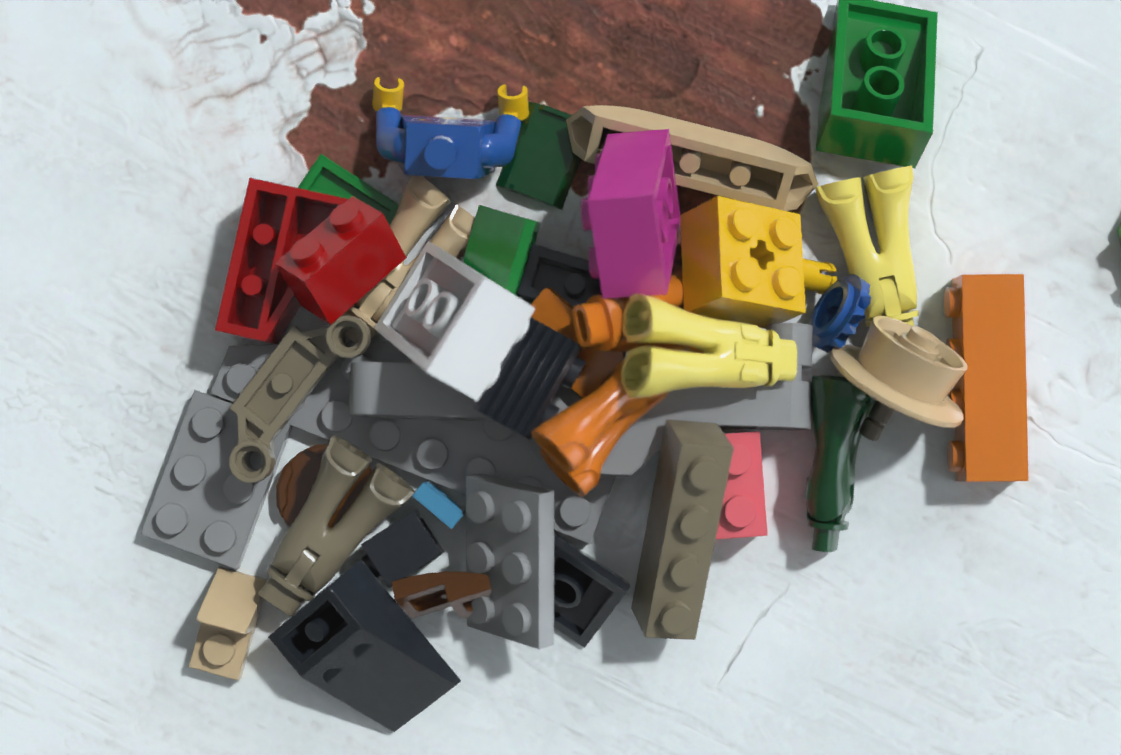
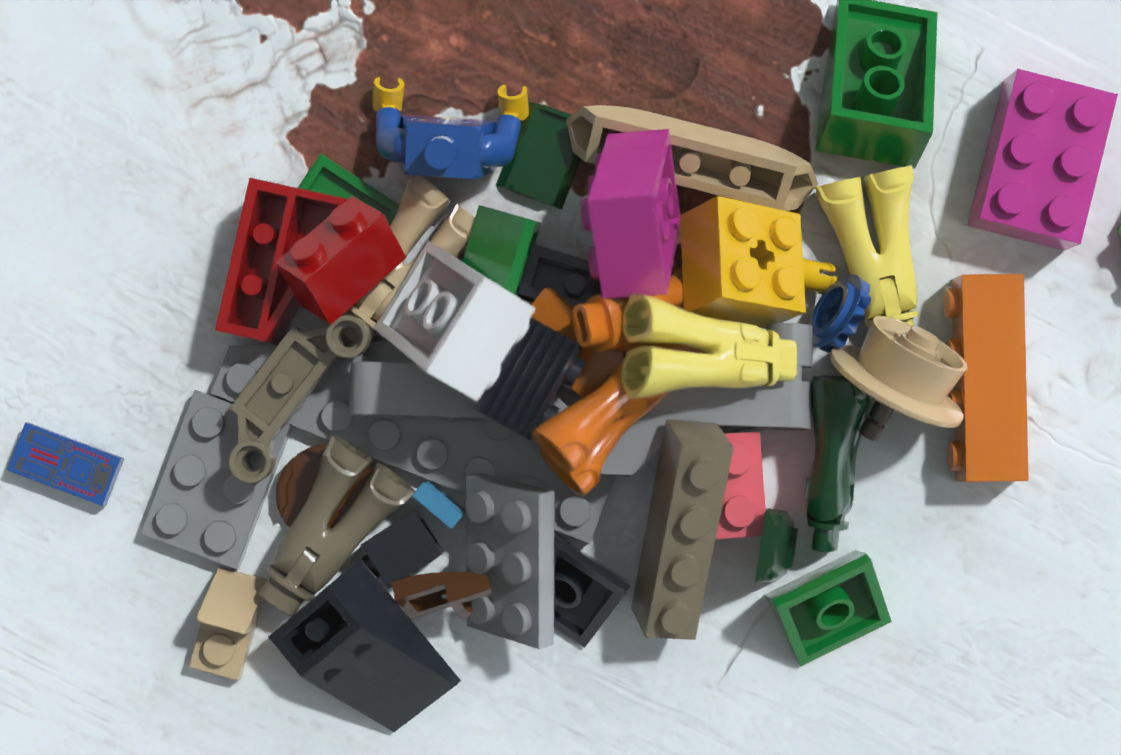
none -> blue tile [7,422,125,506]
none -> dark green piece [755,508,799,583]
none -> green slope [765,550,892,667]
none -> dark pink brick [967,68,1118,251]

